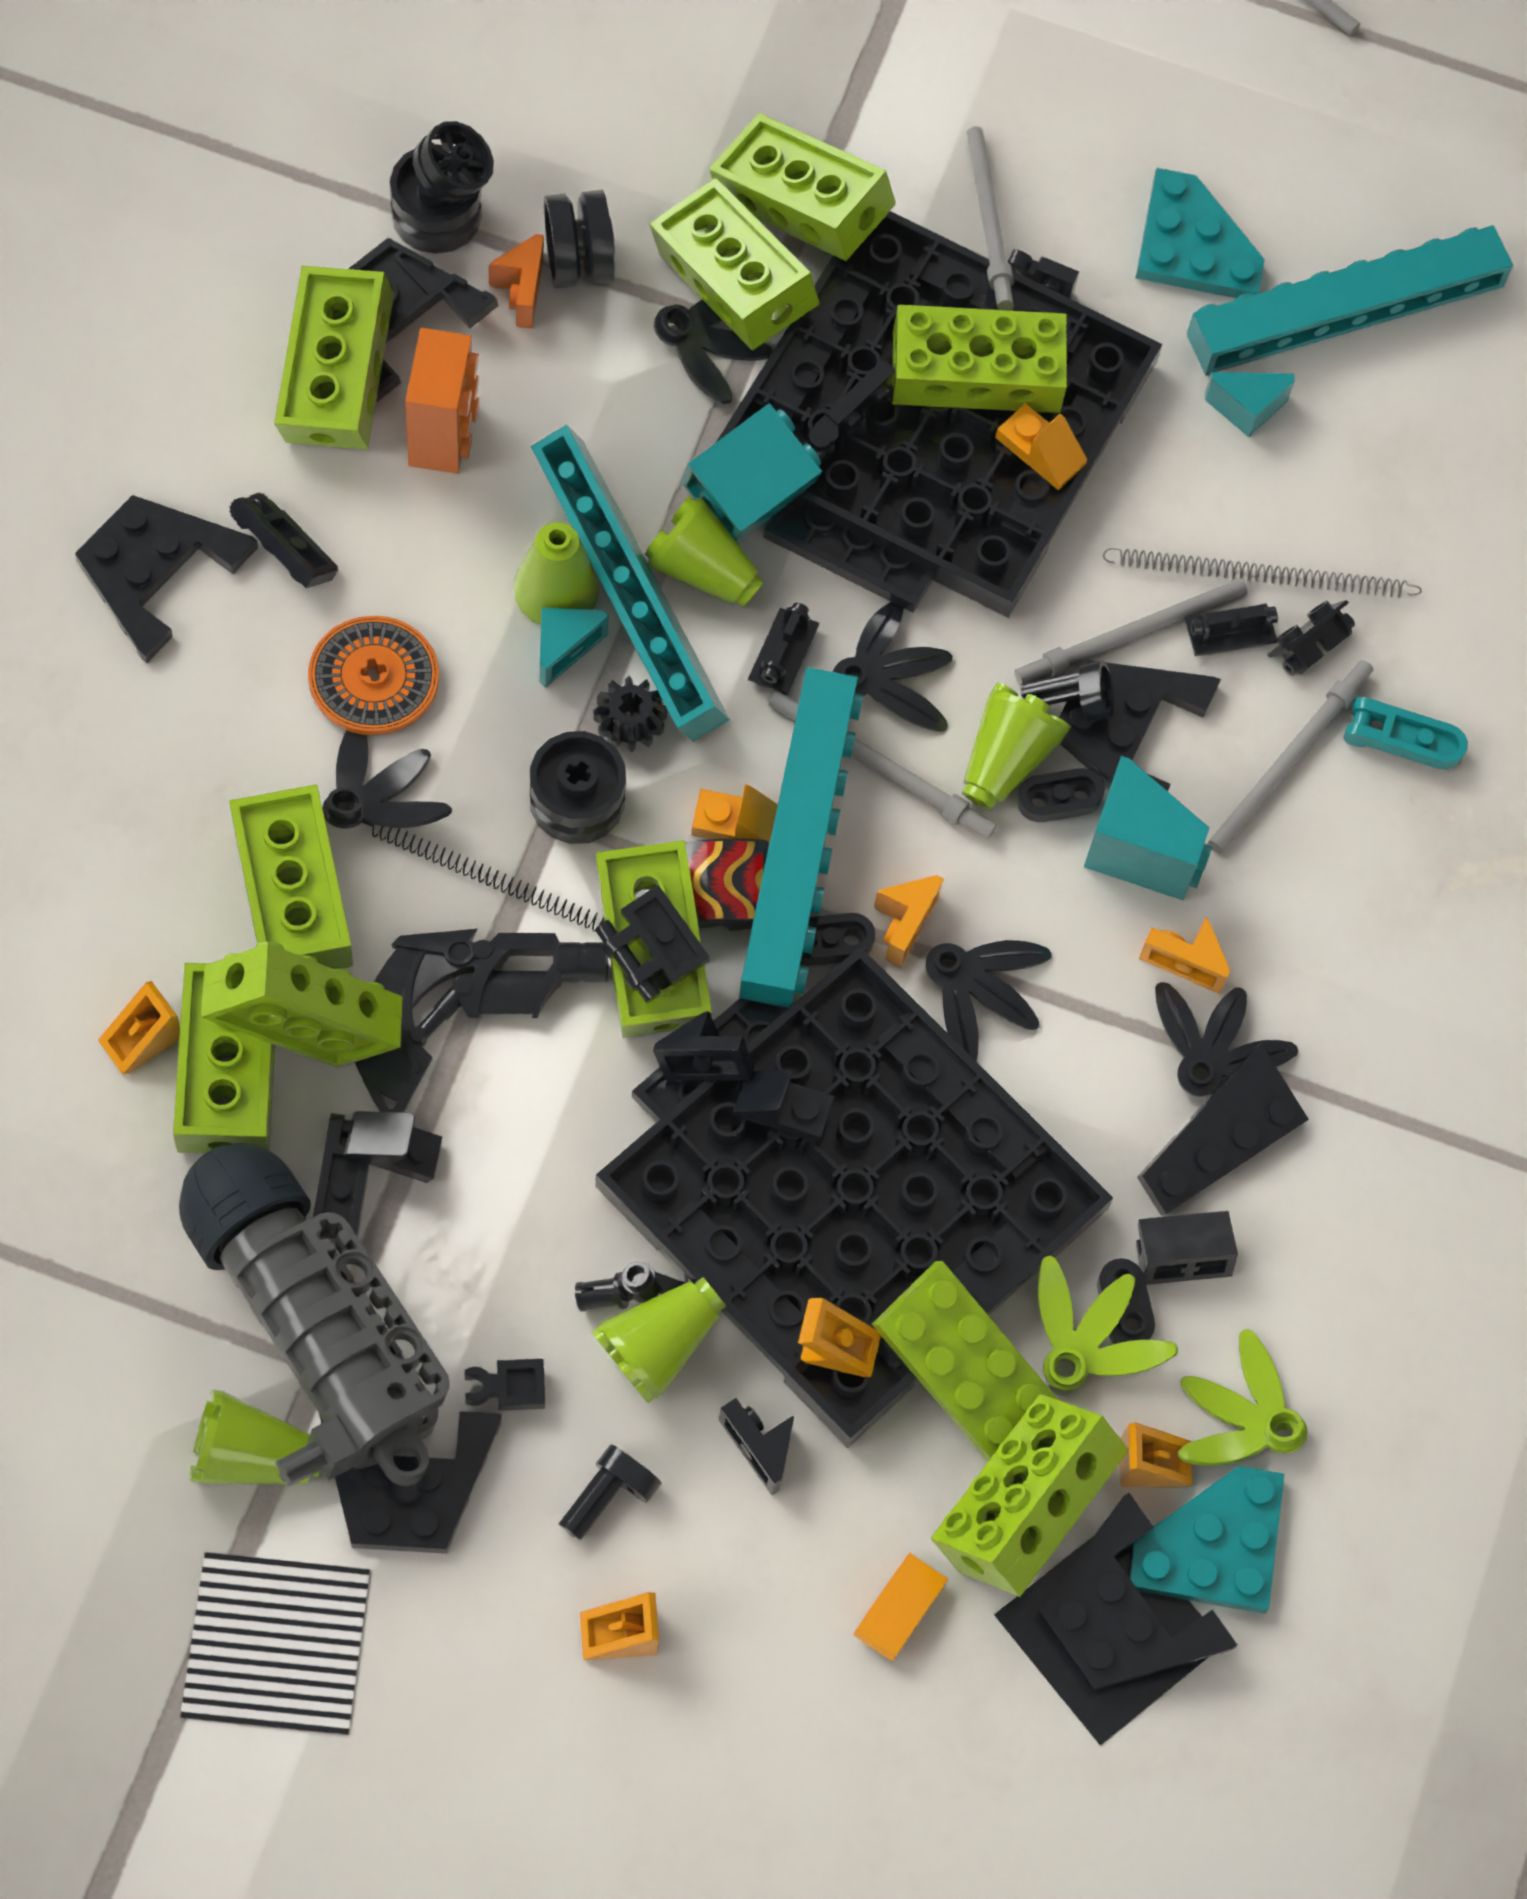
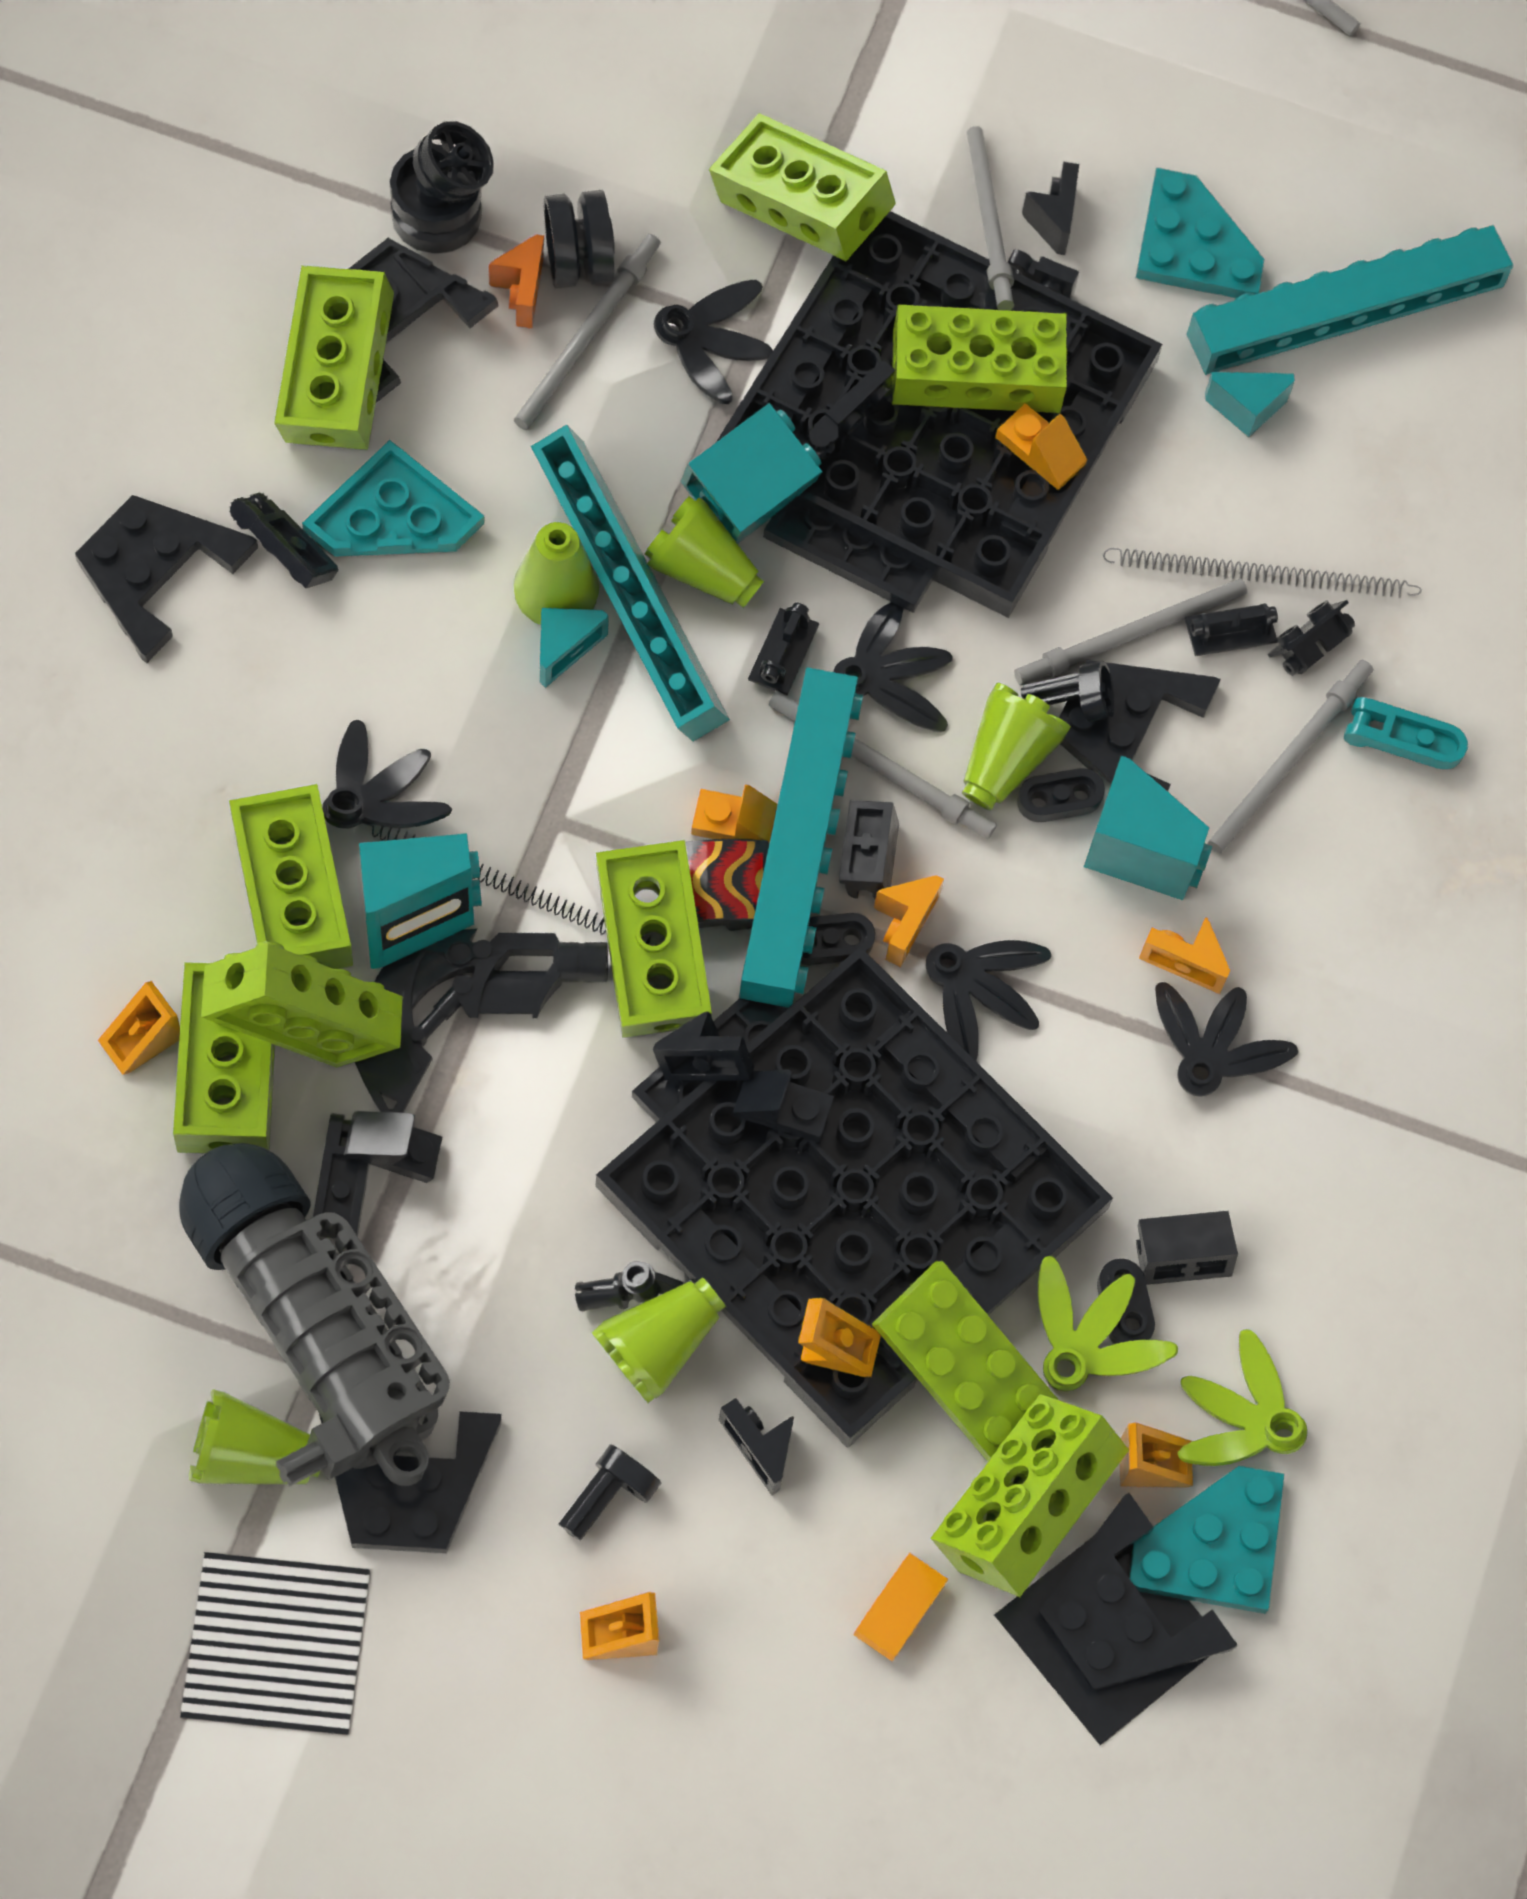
piece [308,616,439,735] -> none
orange brick [405,327,480,474] -> none
black plate [464,1358,545,1411] -> none
black wheel [530,731,626,844] -> none
black gear [593,675,668,753] -> none
black plate [595,885,710,1003] -> none
lime brick [649,178,820,351] -> none
black wing [1137,1044,1309,1215] -> none
none -> teal plate [302,440,485,557]
none -> teal slope [359,833,482,969]
none -> light grey bar [514,234,661,430]
none -> black hinge [839,800,899,899]
none -> black slope [1022,161,1080,255]

